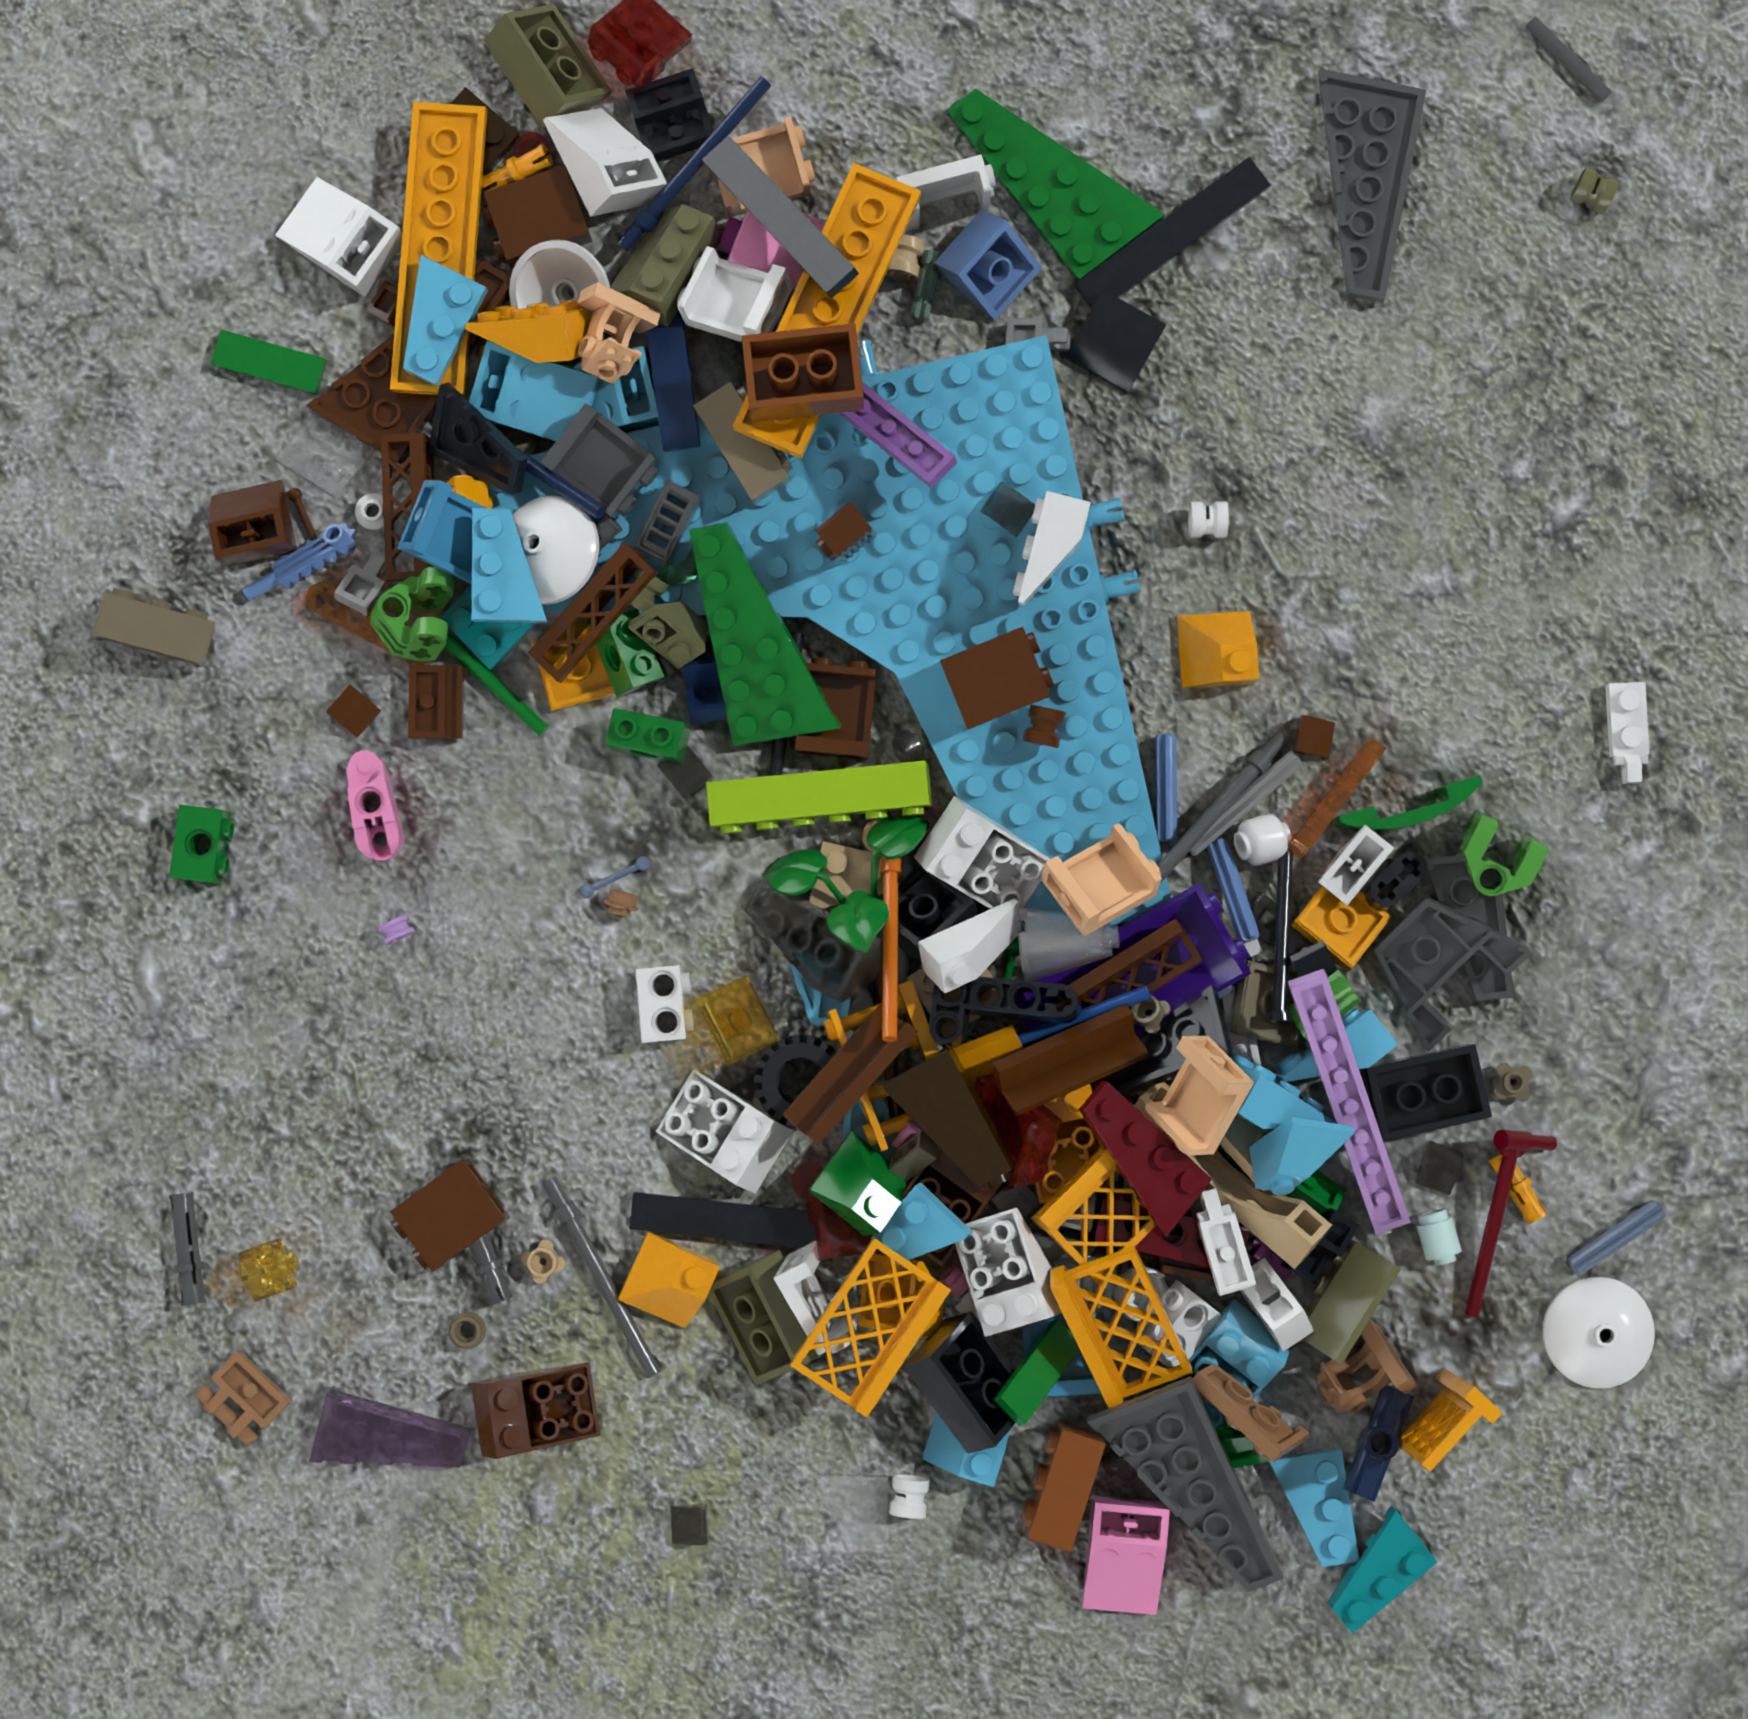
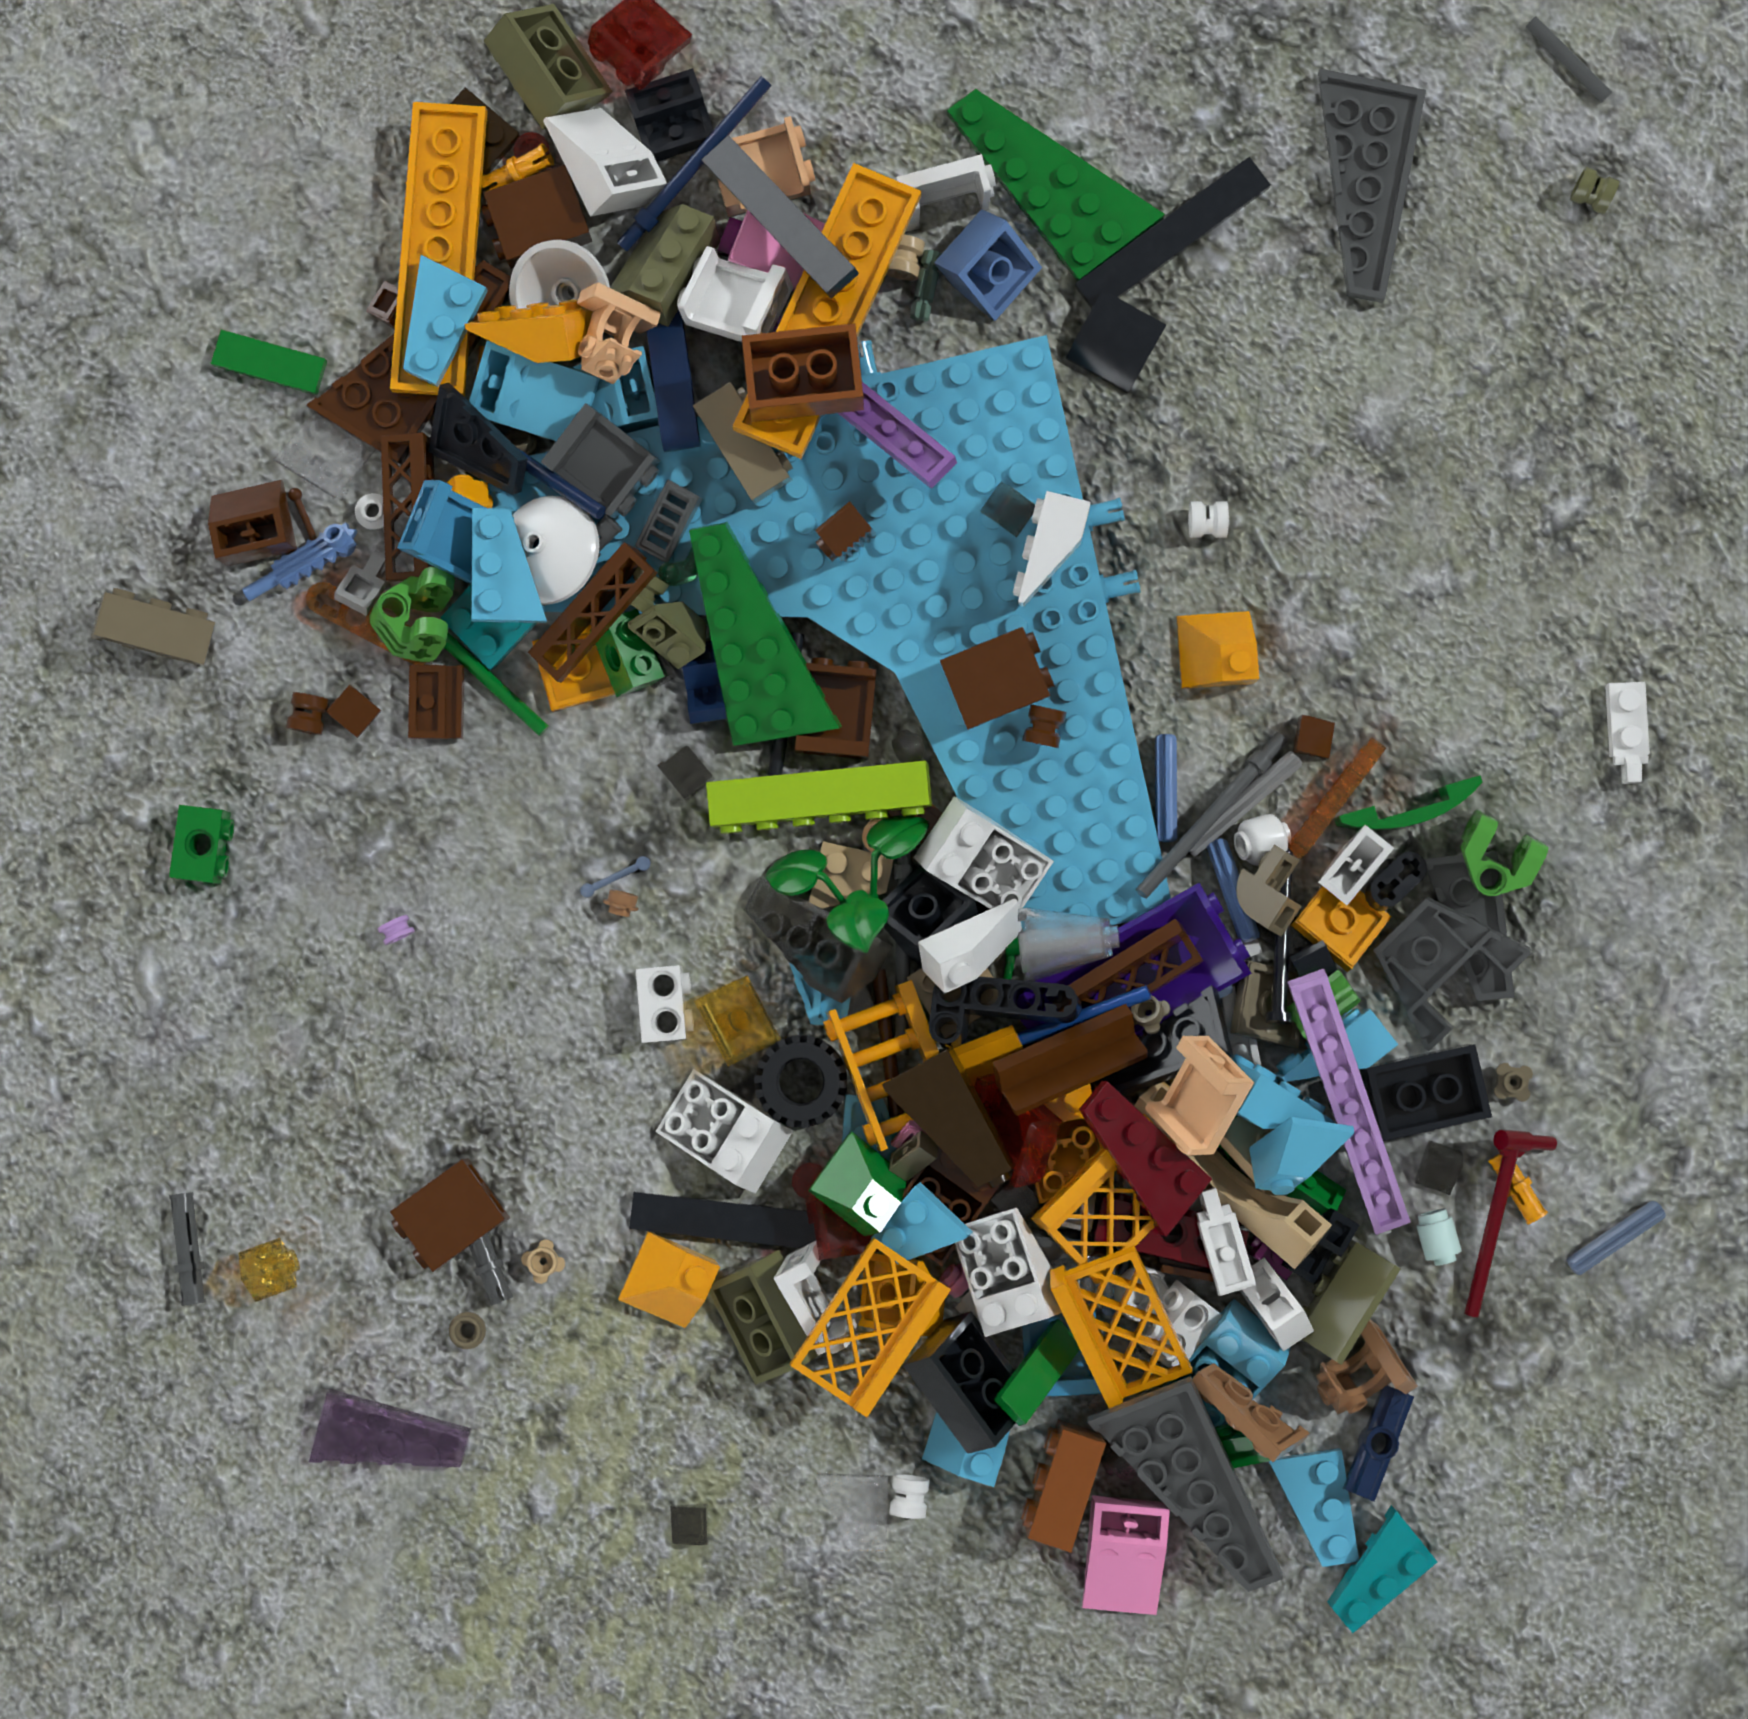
medium nougat plate [195,1349,292,1447] -> none
white slope [275,177,402,297] -> none
bright pink piece [346,750,404,861] -> none
reddish brown slope [471,1362,600,1459] -> none
dark grey bar [543,1176,661,1378] -> none
green brick [605,708,691,766] -> none
reddish brown panel [783,1004,918,1145] -> none
orange bar [880,857,902,1042] -> none
light grey plate [1005,318,1071,351] -> none
light nougat panel [1041,823,1162,936] -> none
light orange fence [1398,1368,1503,1472] -> none
white dish [1542,1277,1655,1388] -> none
none -> reddish brown wheel [286,692,329,735]
none -> dark tan brick [1236,844,1302,937]

